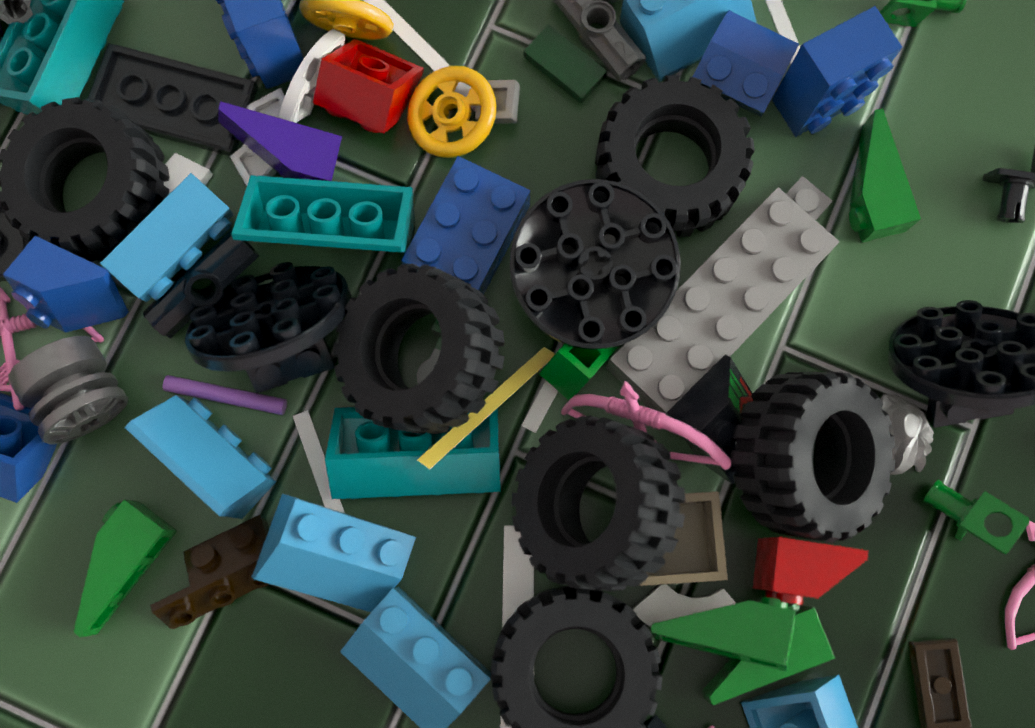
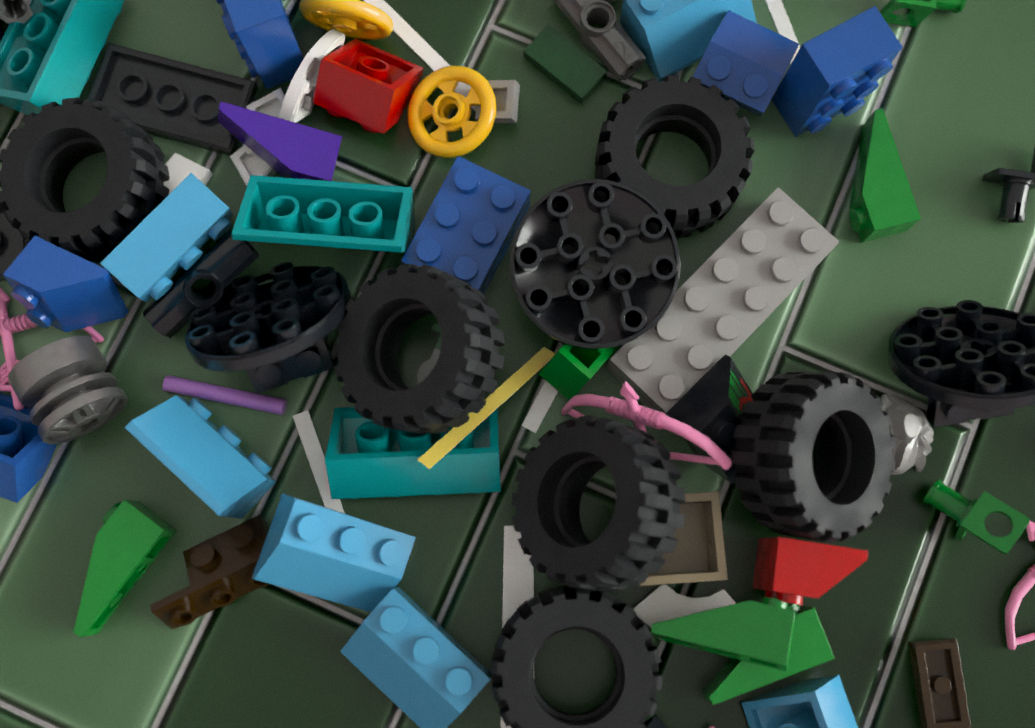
light grey plate [786,176,833,220] -> none

